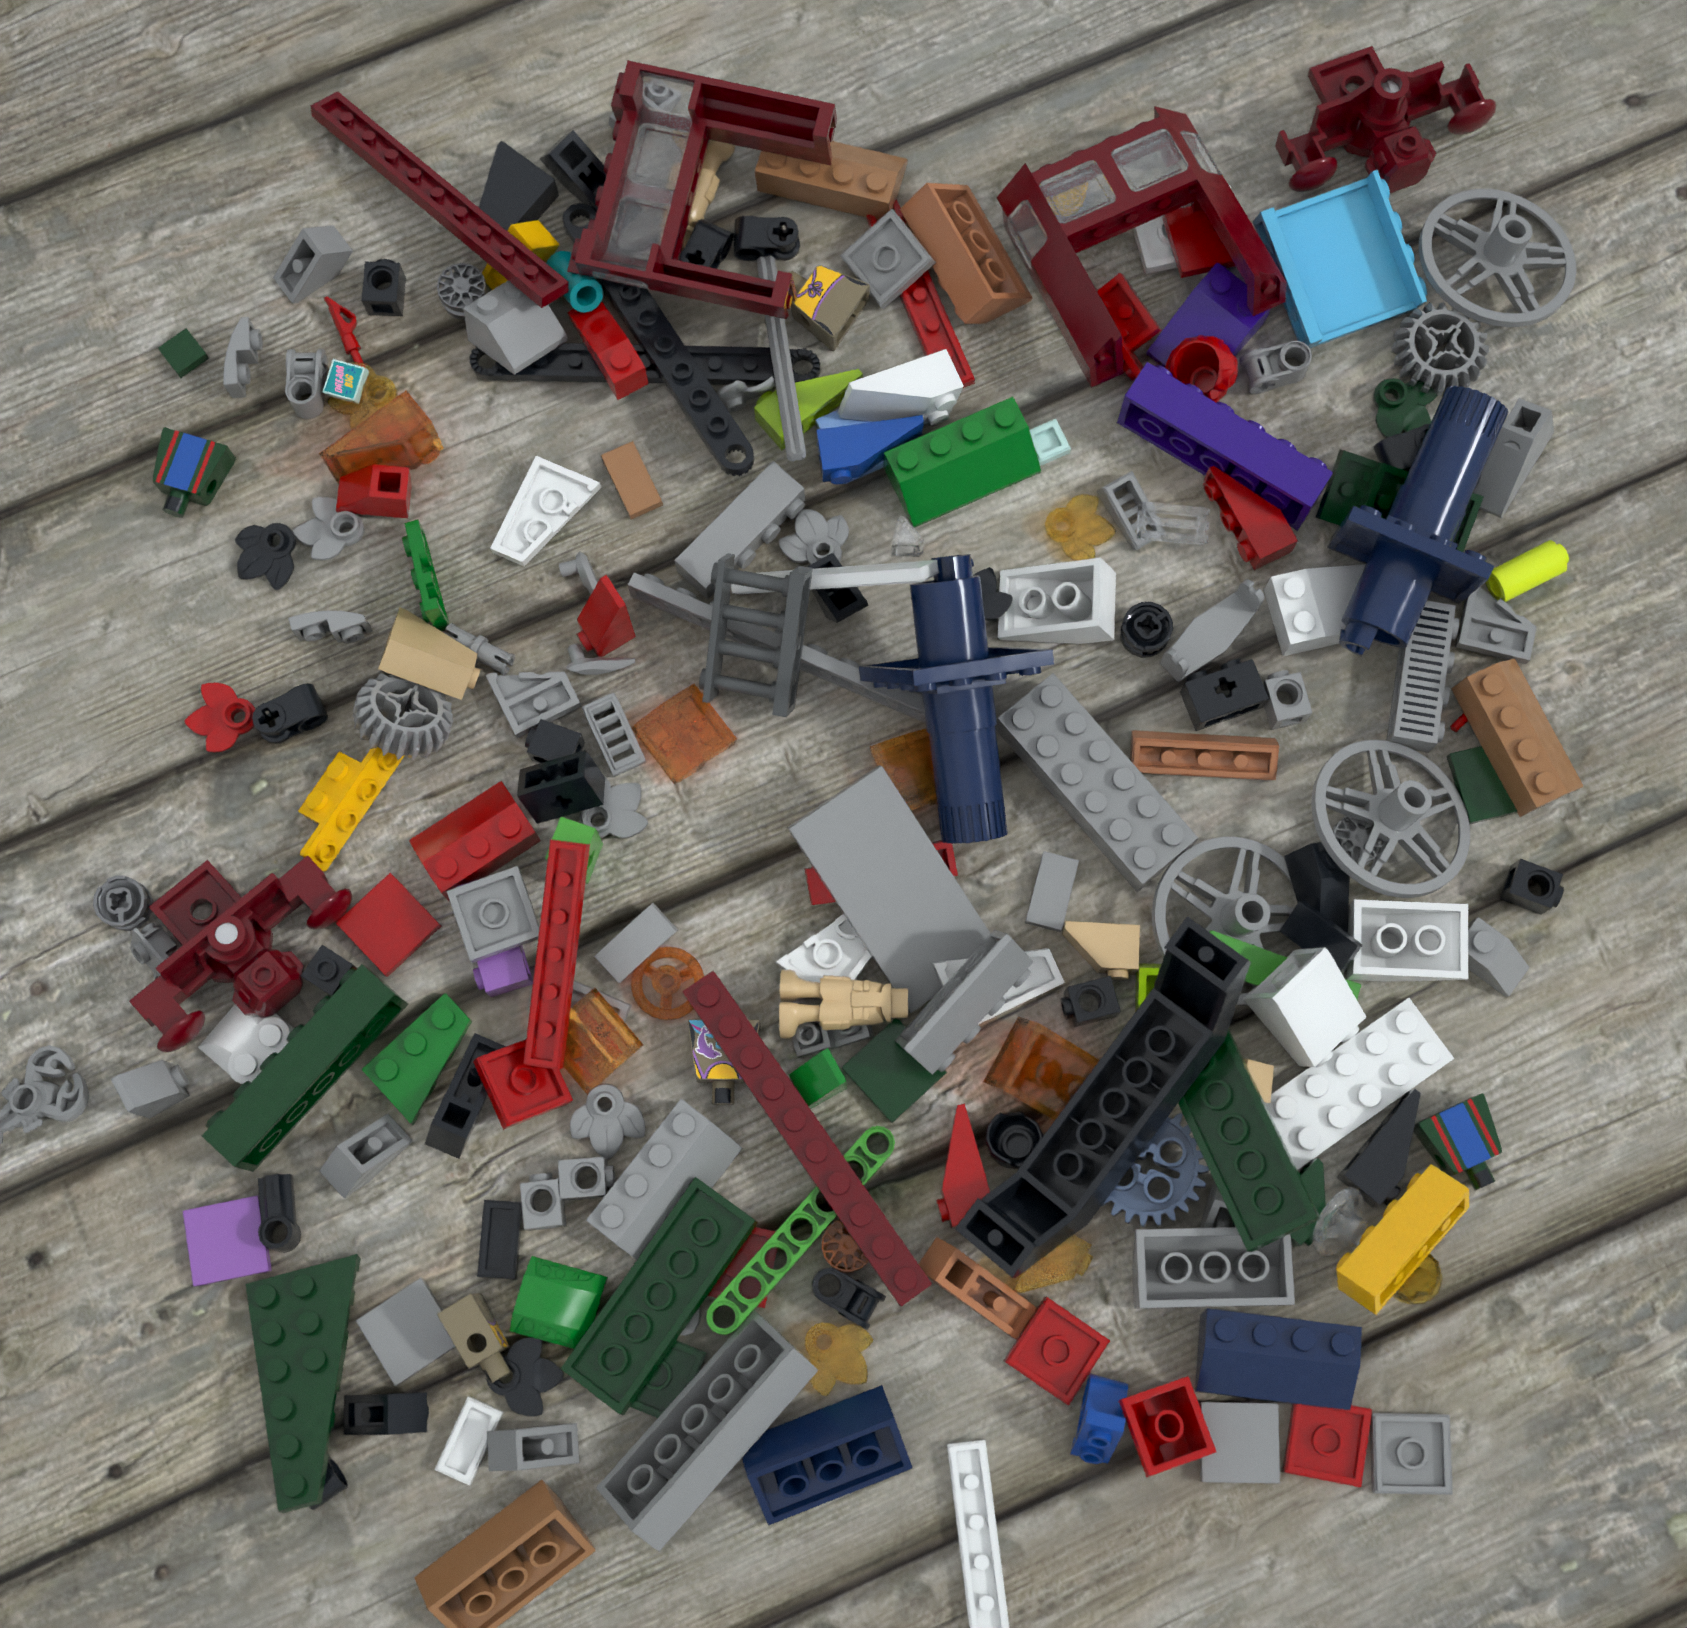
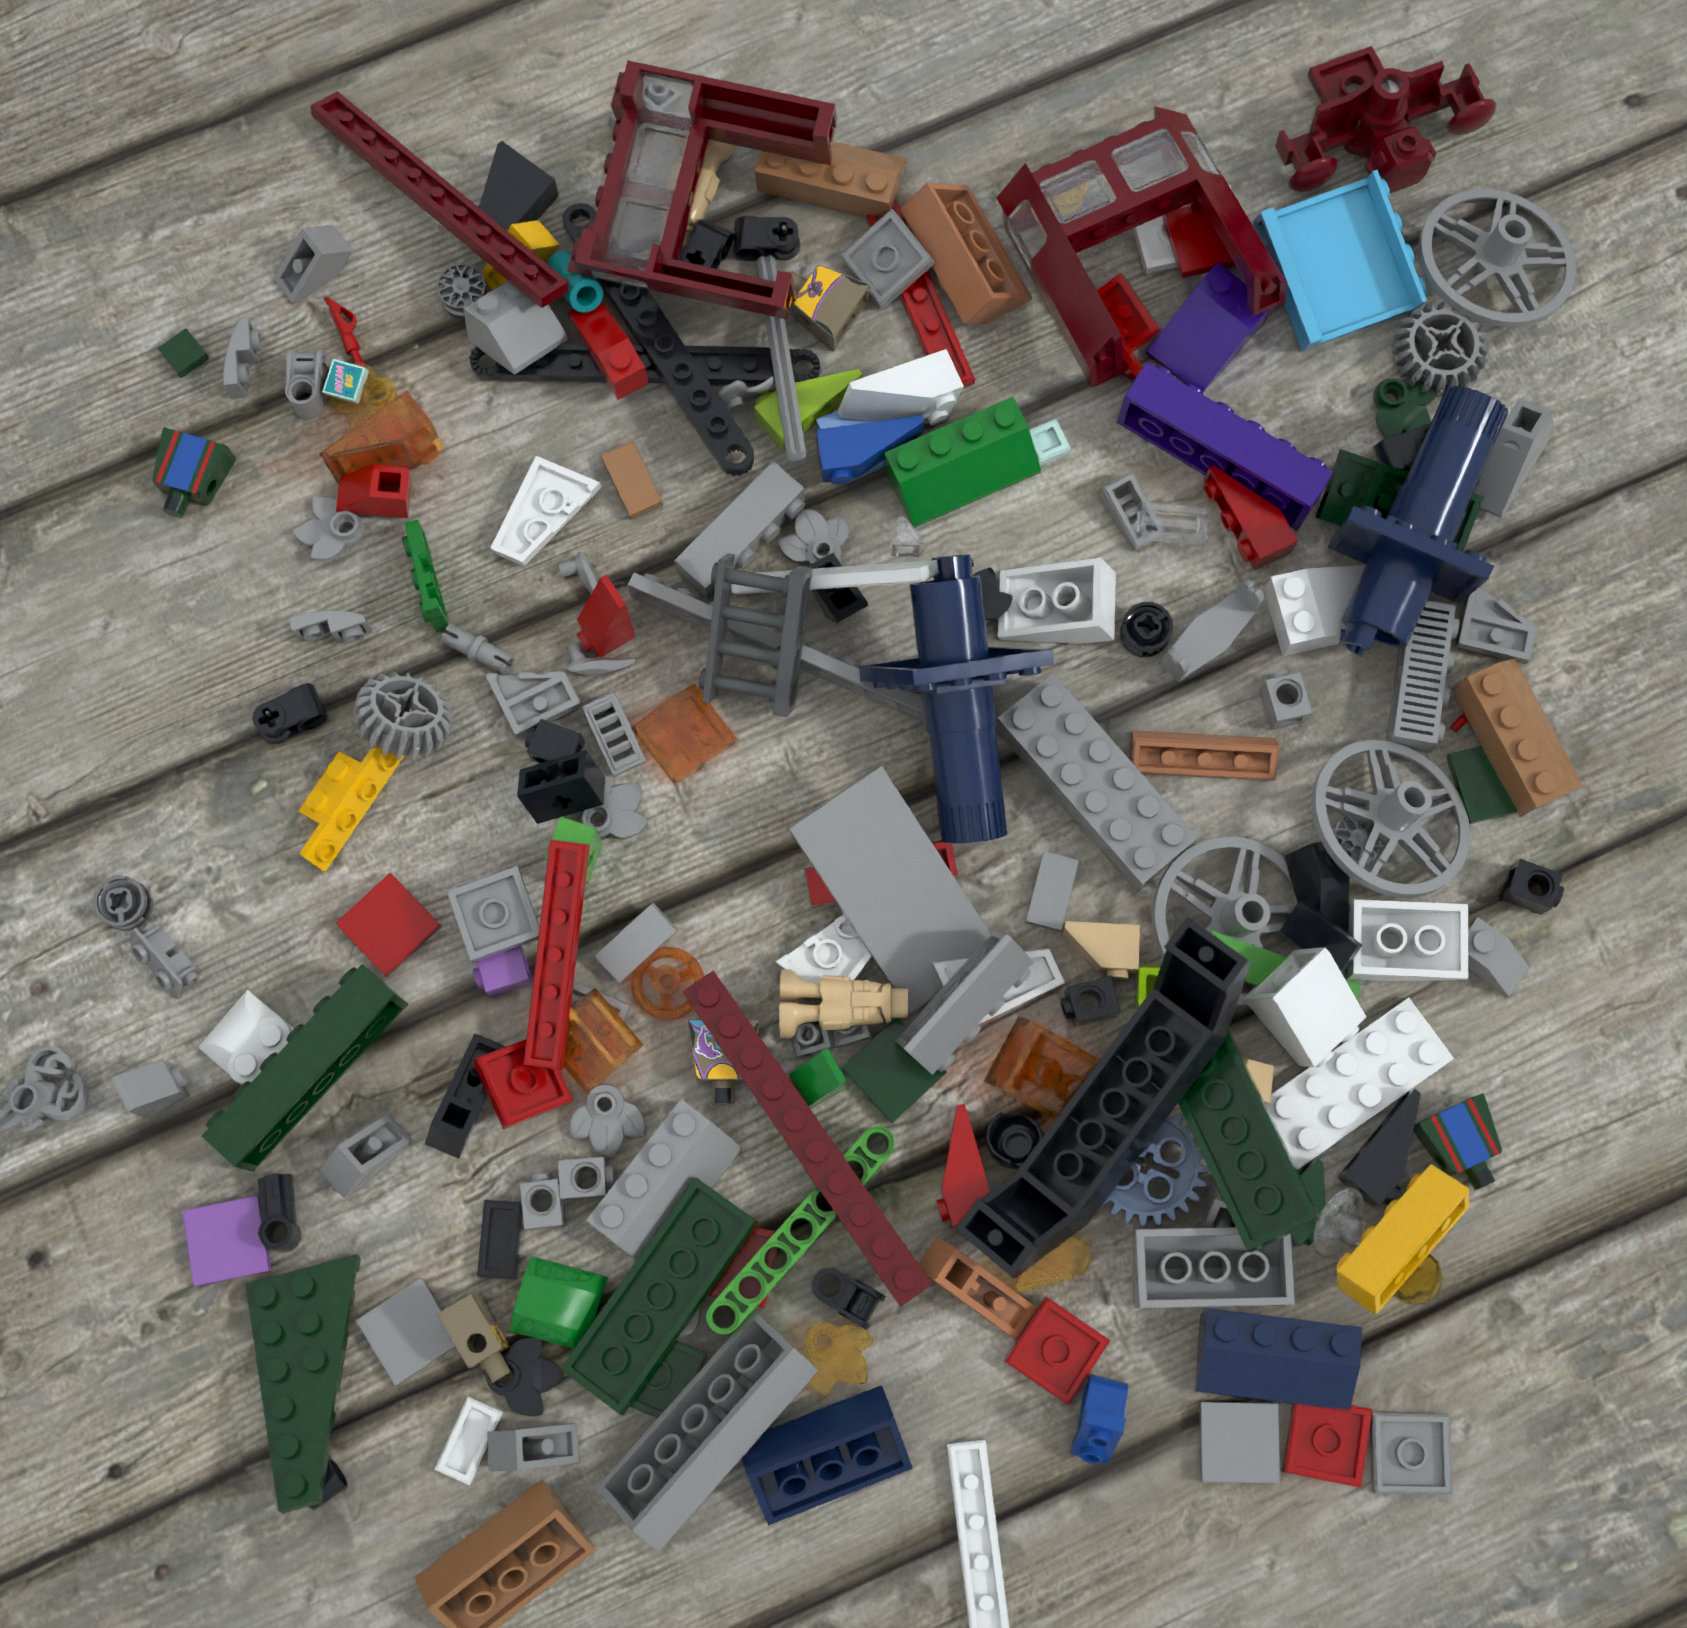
dark red piece [129,855,352,1052] -> none
red plate [184,682,256,752] -> none
black plate [235,523,296,590] -> none
black brick [301,945,358,996] -> none
black slope [344,1392,429,1435] -> none
black brick [361,259,406,317] -> none
green wing [361,993,472,1125] -> none
tan slope [378,607,480,700] -> none
red slope [409,781,541,901] -> none
black slope [540,130,644,234] -> none
dark orange wheel [821,1220,869,1273] -> none
clear orange slope [870,728,937,810] -> none
clear yellow plate [1045,494,1116,561] -> none
red slope [1119,1376,1217,1478] -> none
red hair [1166,335,1238,403] -> none
black brick [1180,659,1269,731] -> none
light grey piece [1239,340,1312,394] -> none
neon yellow brick [1486,540,1569,602] -> none

